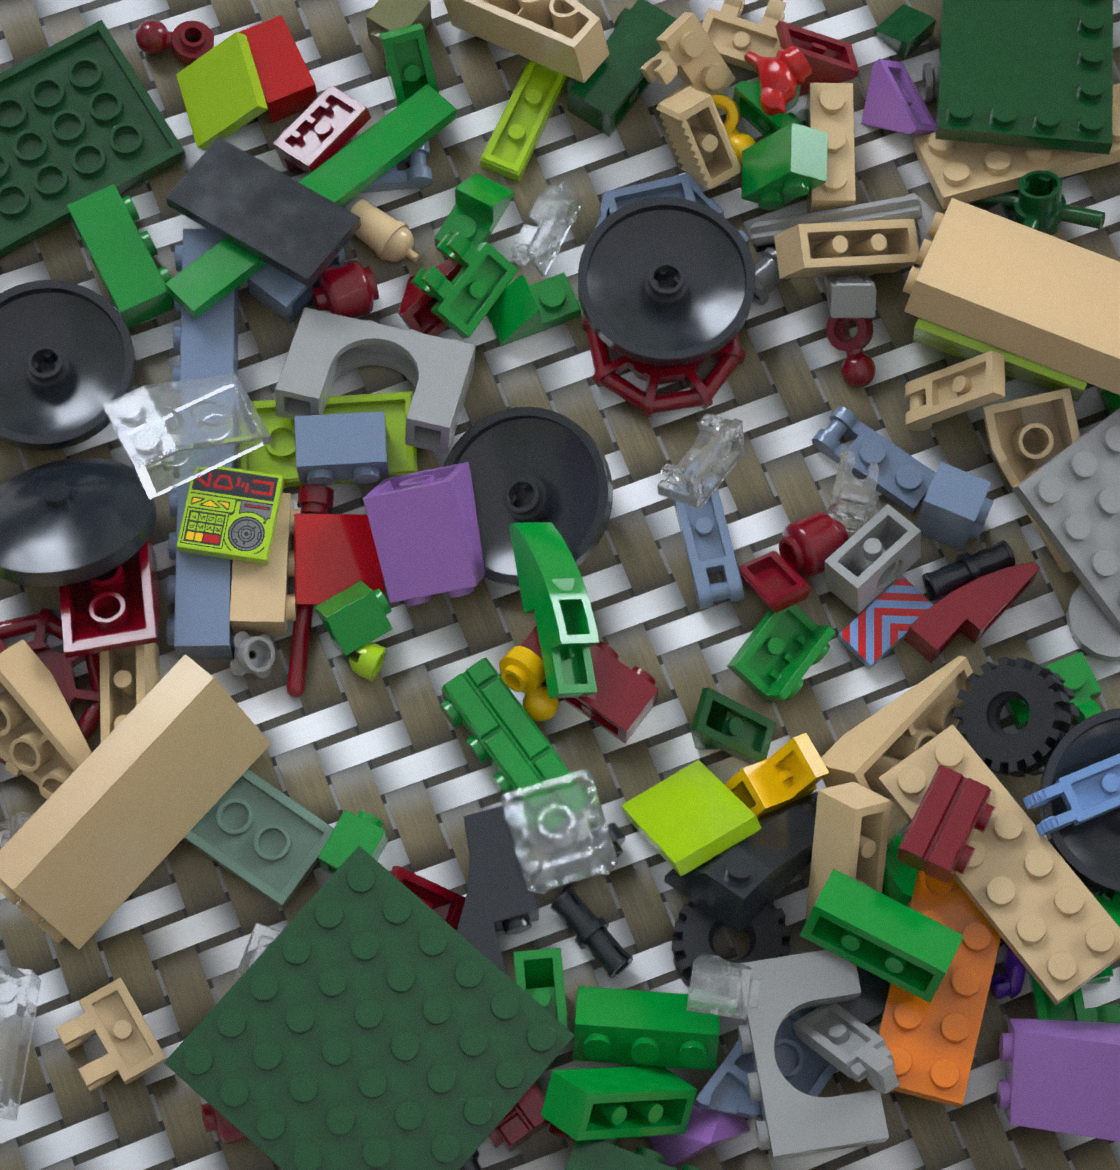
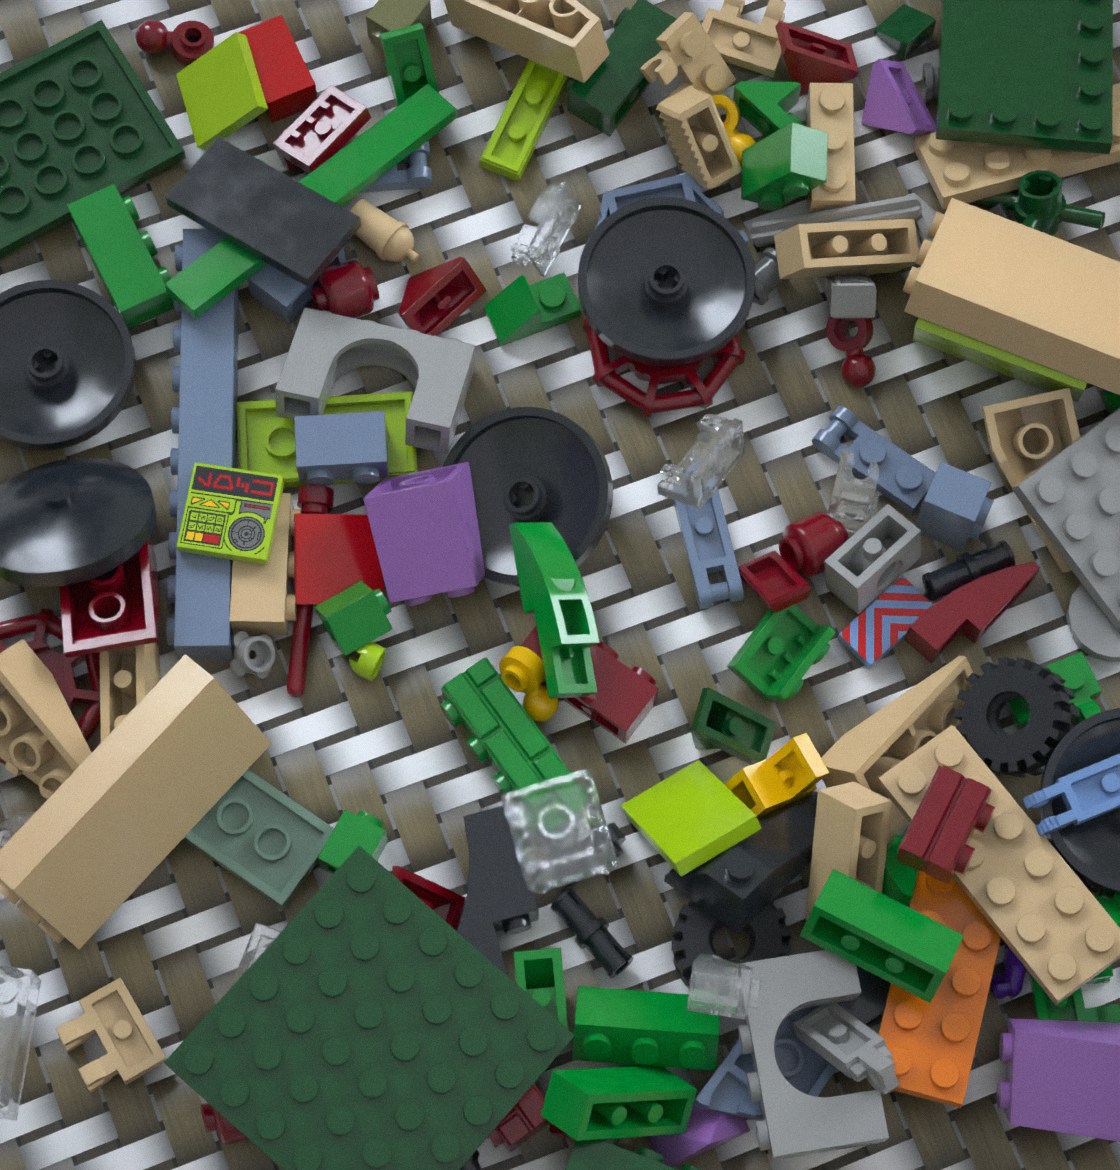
clear slope [103,373,272,500] -> none
green plate [411,231,519,339] -> none
green slope [435,173,514,248] -> none
red animal [744,45,812,116] -> none
tan plate [905,350,1006,431] -> none

